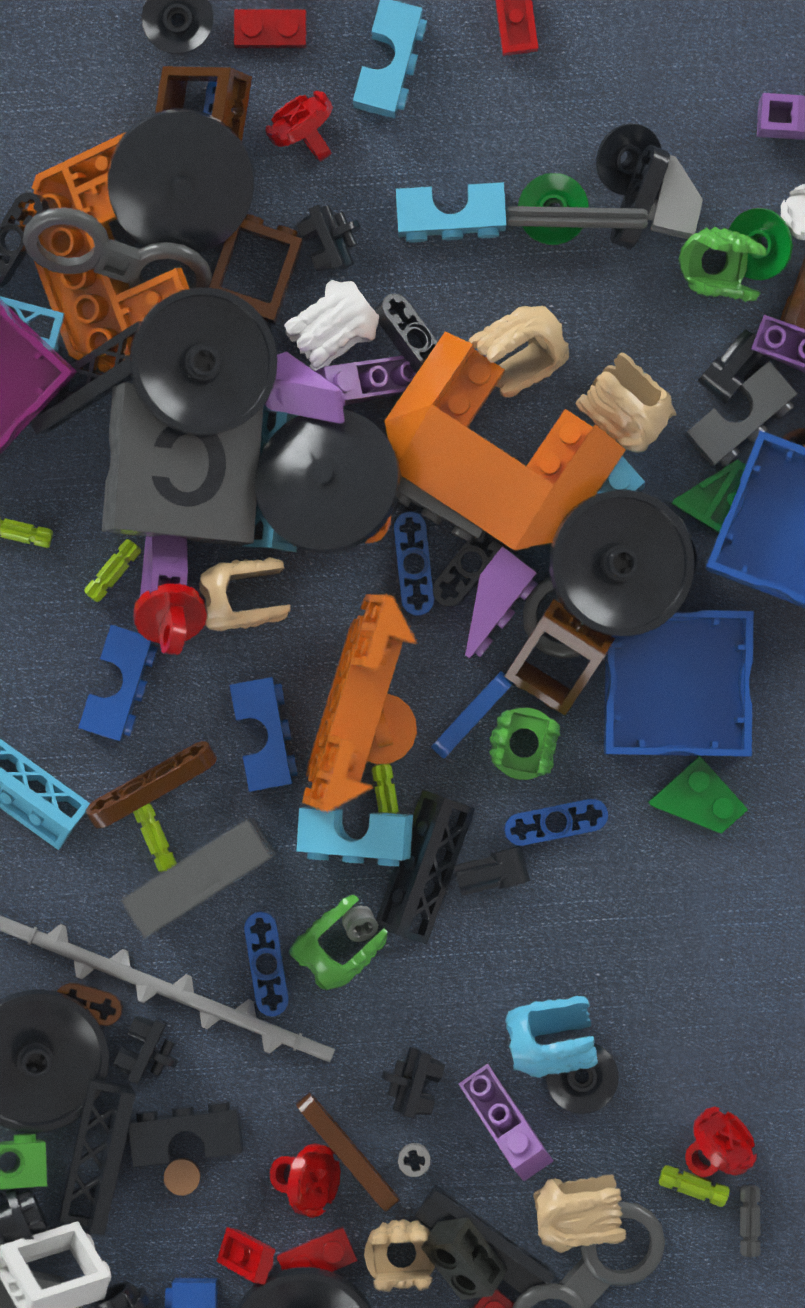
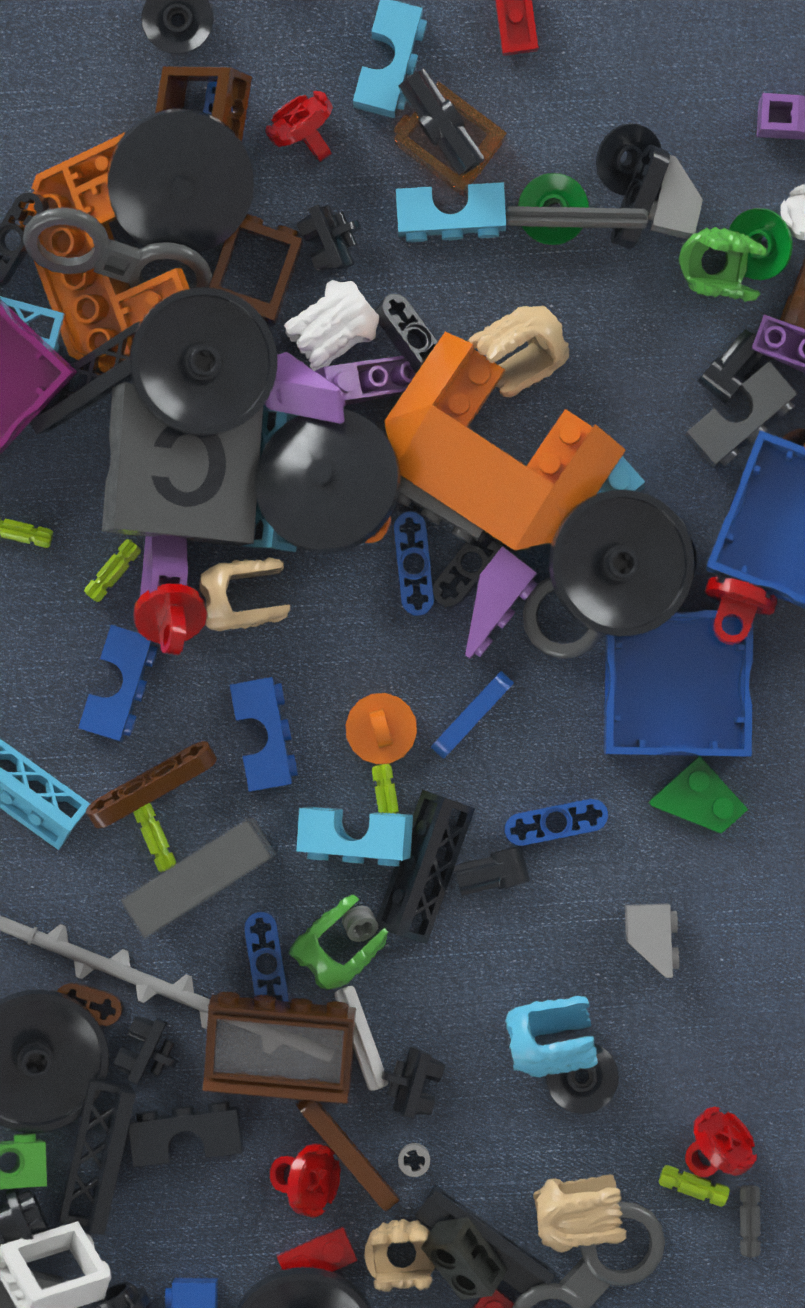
medium nougat tile [164,1158,201,1196] -> none
red plate [216,1227,276,1285] -> none
red plate [234,9,306,48] -> none
orange slope [302,594,417,812] -> none
medium lavender slope [458,1064,553,1181] -> none
bright green piece [489,708,560,780] -> none
reddish brown window [504,599,615,715] -> none
tan piece [575,352,676,453] -> none
green wing [671,459,746,534] -> none
none -> window [202,992,356,1104]
none -> white axle [334,986,388,1091]
none -> clear orange window [393,81,507,196]
none -> black piece [398,69,485,177]
none -> light grey slope [624,903,679,978]
none -> red tile [705,576,778,645]

